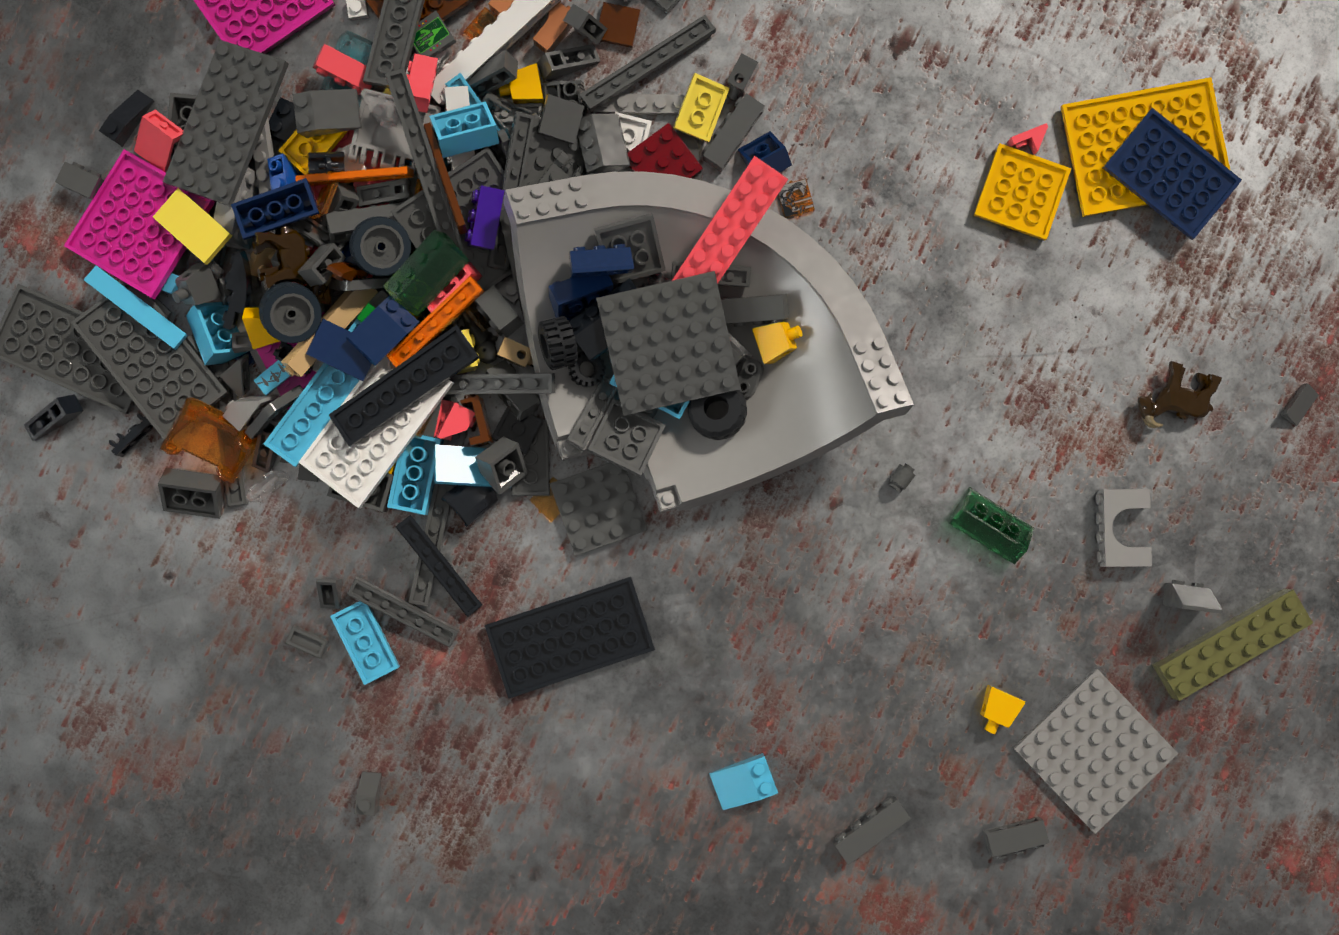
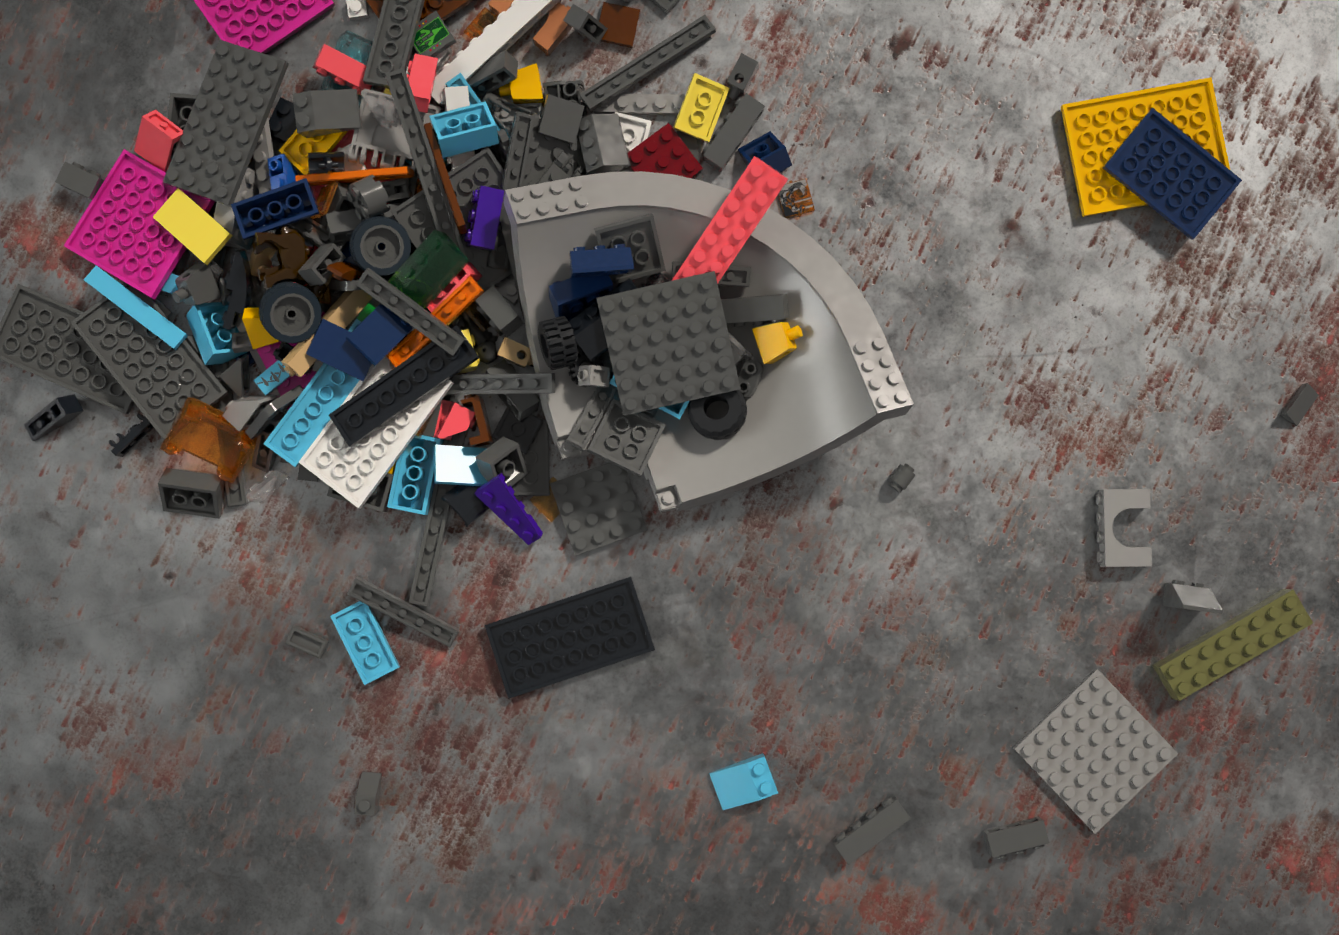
black slope [99,90,154,147] -> none
dark grey slope [316,578,342,609] -> none
black tile [395,515,482,617] -> none
dark grey slope [537,44,600,81] -> none
clear green slope [949,487,1034,565] -> none
yellow plate [973,143,1071,241] -> none
yellow torso [980,685,1025,734] -> none
coral slope [1007,123,1048,155] -> none
dark brown animal [1138,361,1222,428] -> none
none -> dark grey brick [346,175,390,220]
none -> dark grey plate [356,268,466,356]
none -> dark purple wing [474,473,543,545]
none -> light grey bracket [578,365,610,388]

